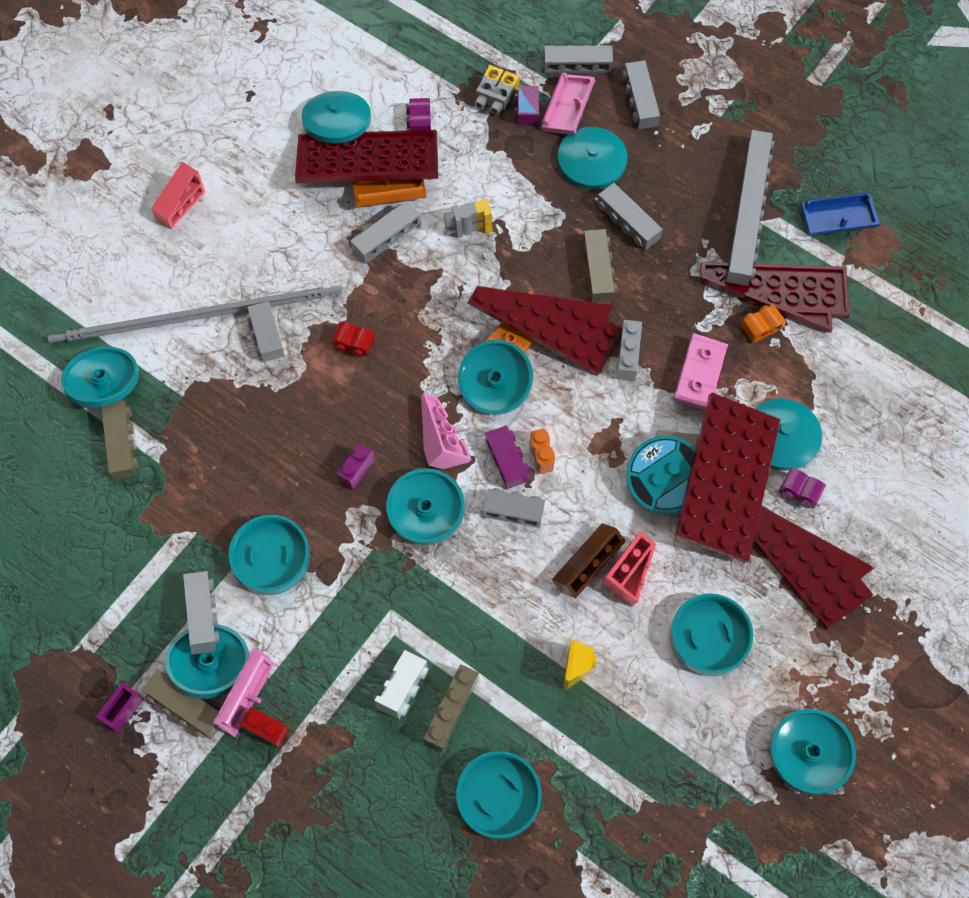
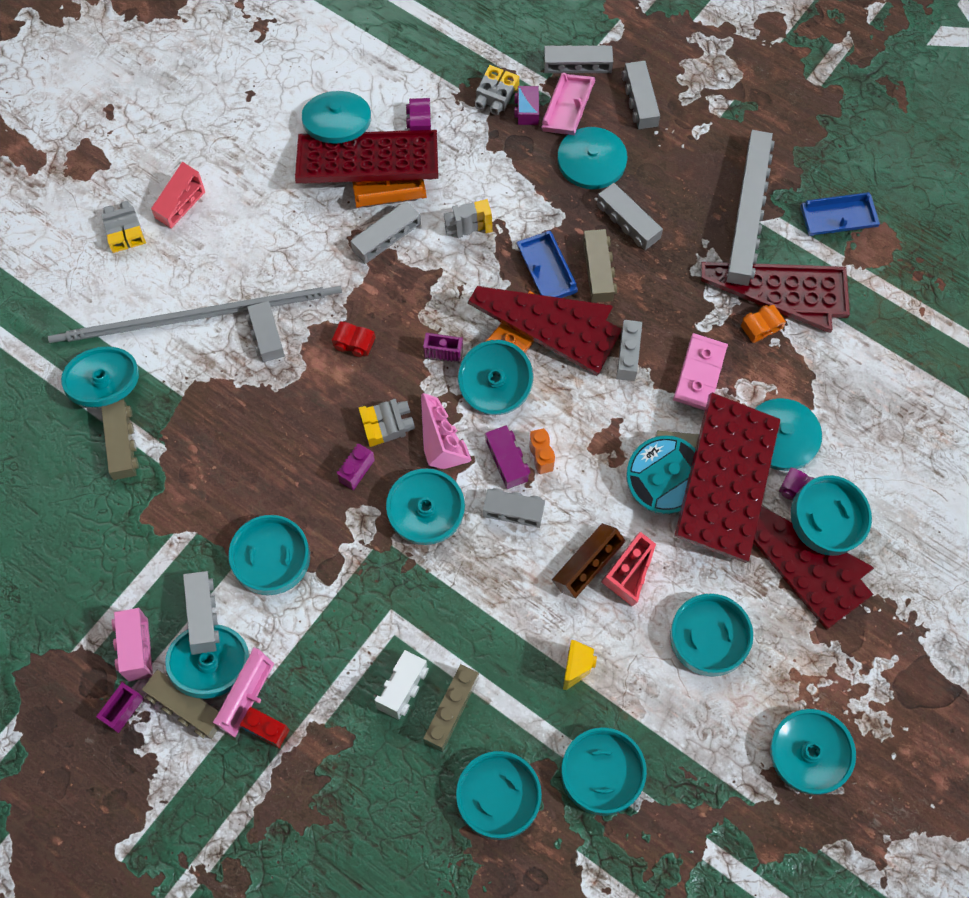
none -> hips [101,201,146,253]
none -> bright pink brick [112,608,153,681]
none -> light grey hips [359,399,415,447]
none -> magenta brick [423,333,463,363]
none -> blue container [516,231,578,298]
none -> teal brick [561,728,647,816]
none -> teal piece [791,475,872,556]

